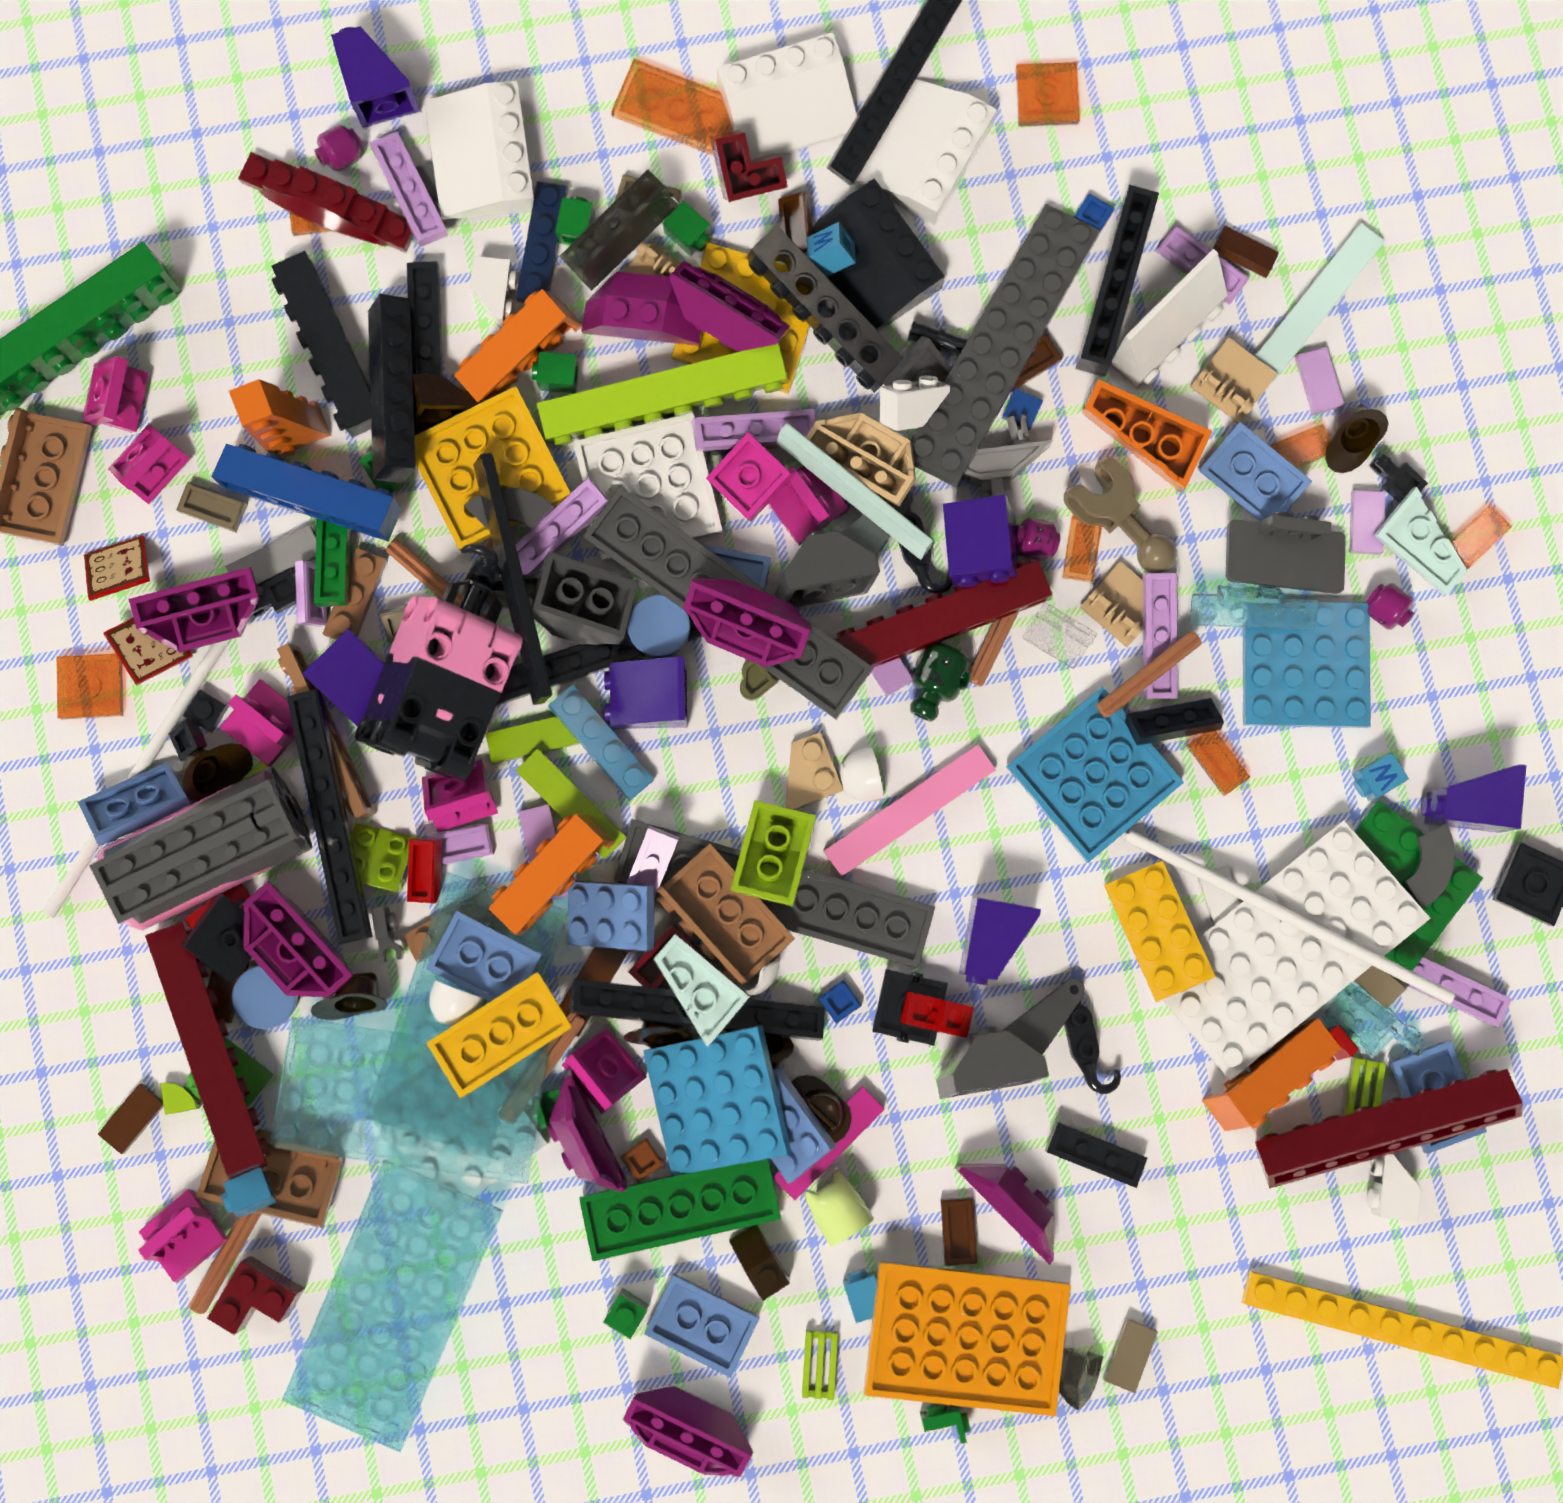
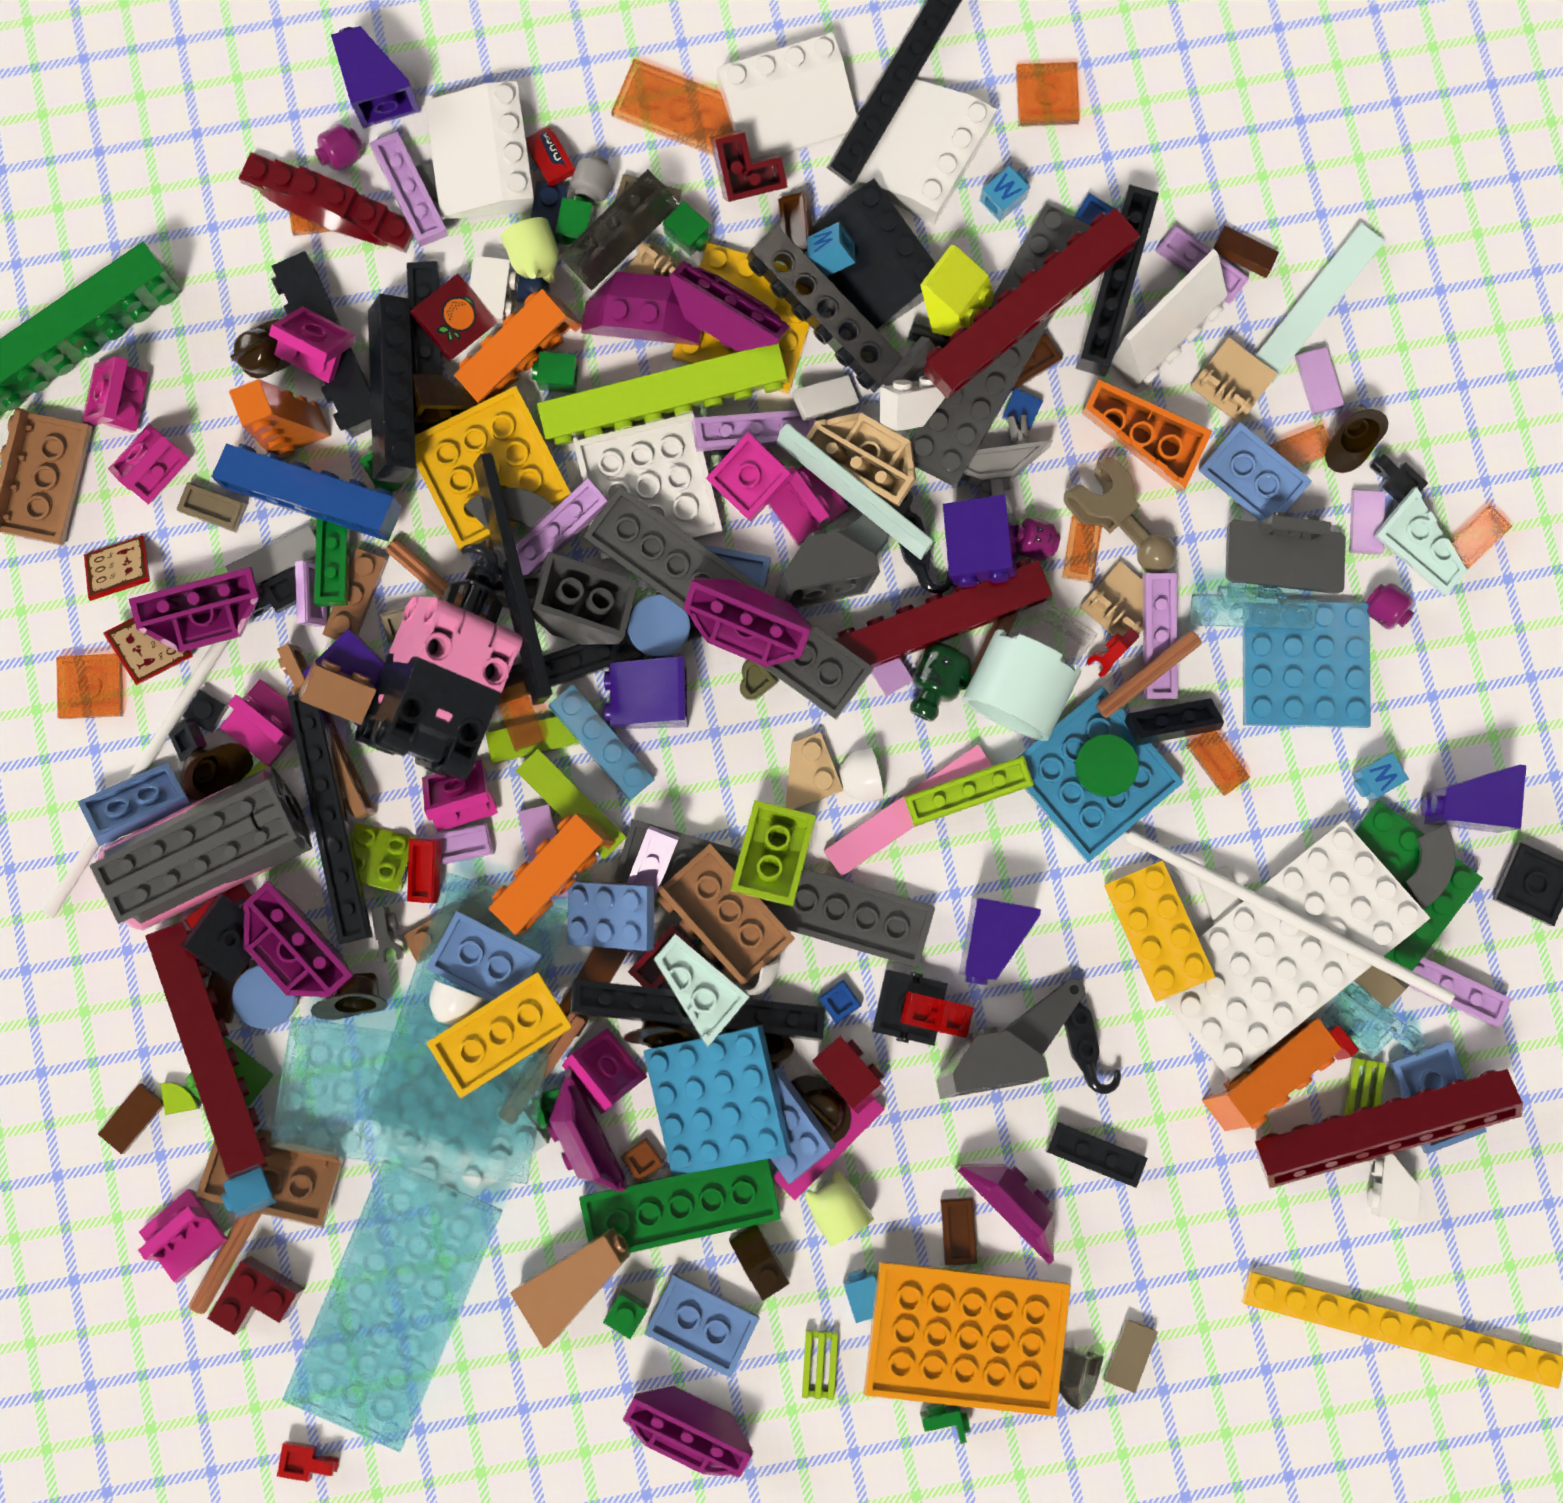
none -> dark brown piece [230,319,291,379]
none -> dark pink bracket [269,306,357,383]
none -> red plate [277,1441,340,1482]
none -> medium nougat brick [298,659,376,725]
none -> dark red tile [410,274,497,361]
none -> clear orange tile [498,682,545,752]
none -> yellowish green piece [501,217,559,284]
none -> medium nougat slope [510,1227,630,1349]
none -> red slope [525,126,575,187]
none -> light grey head [570,155,615,205]
none -> white tile [792,375,860,421]
none -> dark red brick [812,1036,886,1114]
none -> lime tile [904,755,1034,827]
none -> neon yellow slope [920,245,994,337]
none -> dark red brick [923,208,1140,400]
none -> light aqua brick [962,630,1082,741]
none -> dark azure brick [979,166,1030,222]
none -> green tile [1074,734,1139,798]
none -> red plate [1086,628,1140,677]

